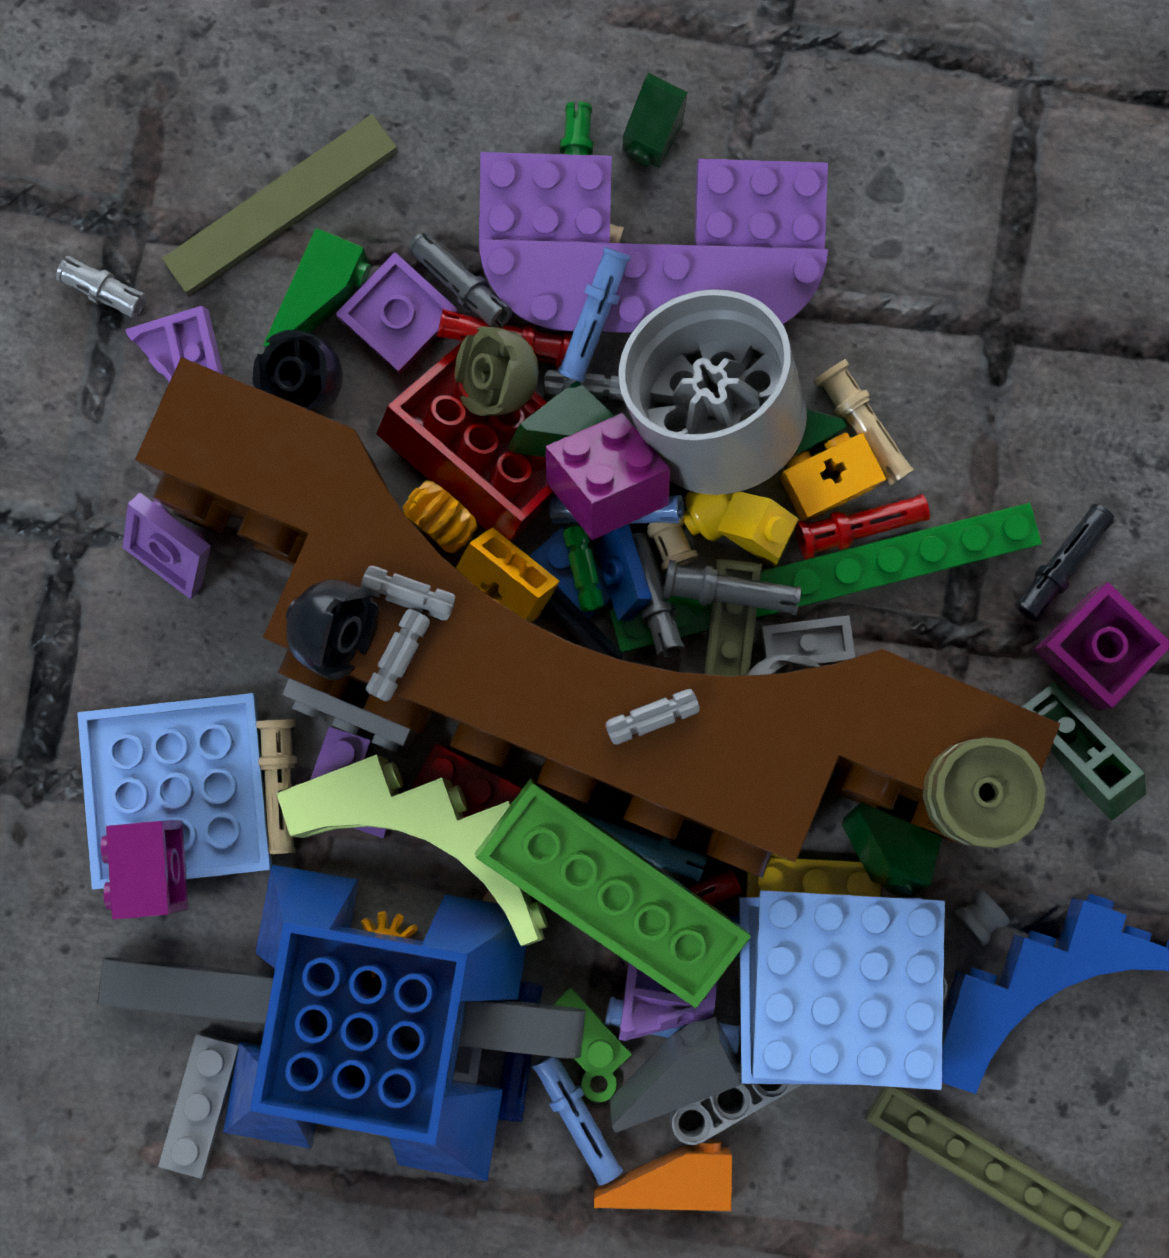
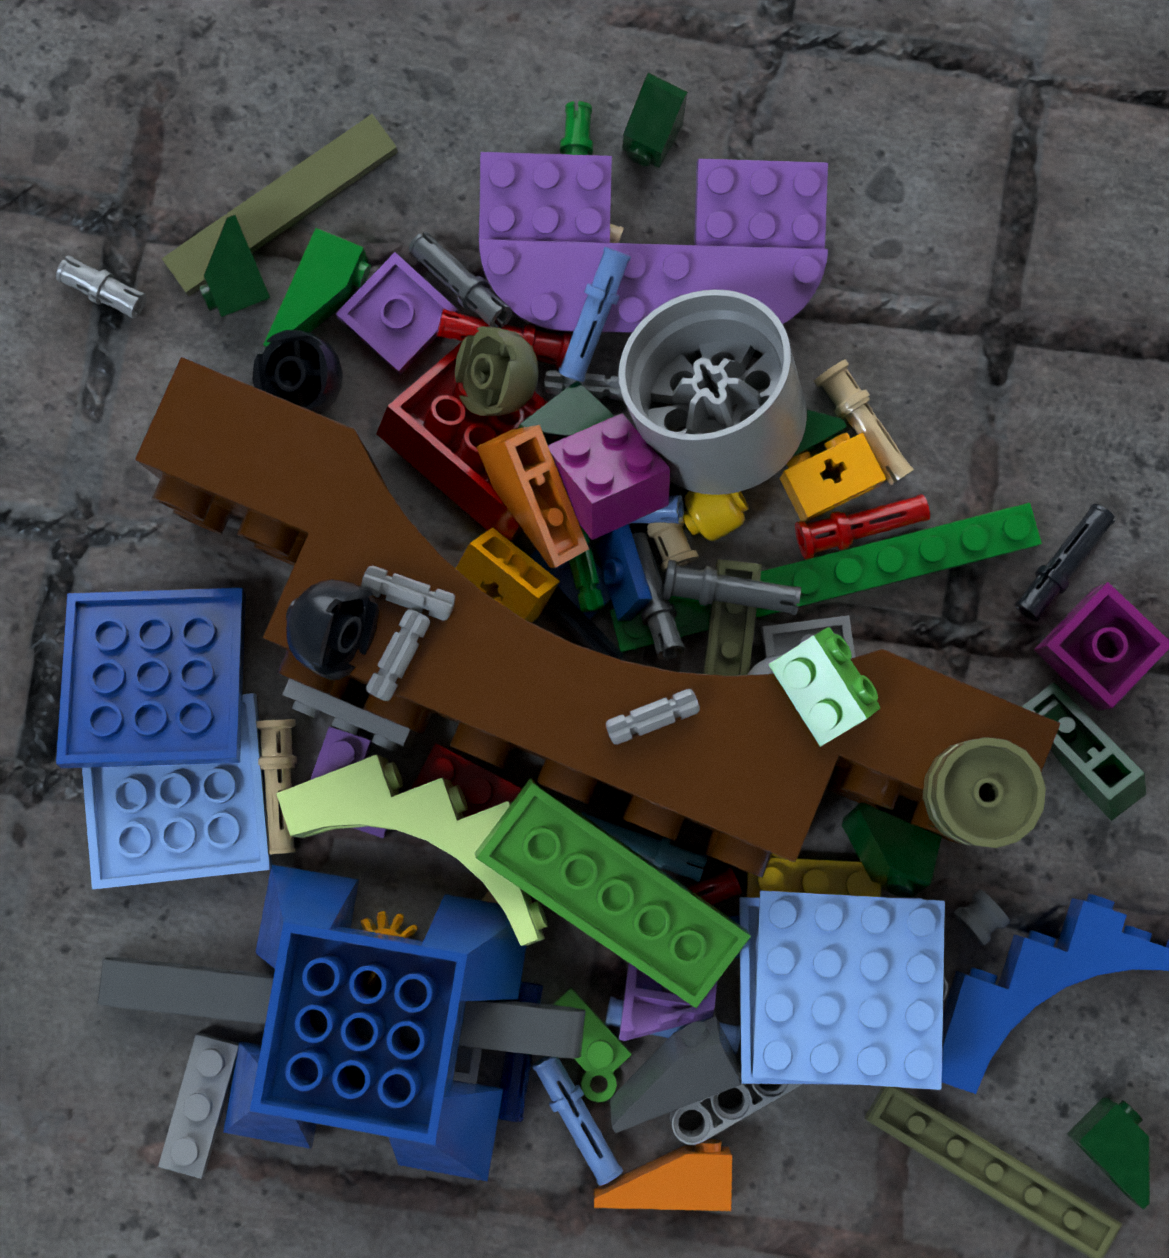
magenta brick [101,820,189,920] -> none
medium lavender plate [122,492,211,599] -> none
medium lavender wing [126,306,224,382] -> none
light orange gear [402,480,477,553] -> none
yellow slope [716,491,798,568] -> none
none -> blue plate [56,588,246,768]
none -> dark green slope [199,215,270,317]
none -> orange slope [477,424,589,568]
none -> bracket [768,627,880,747]
none -> dark green slope [1067,1097,1150,1210]

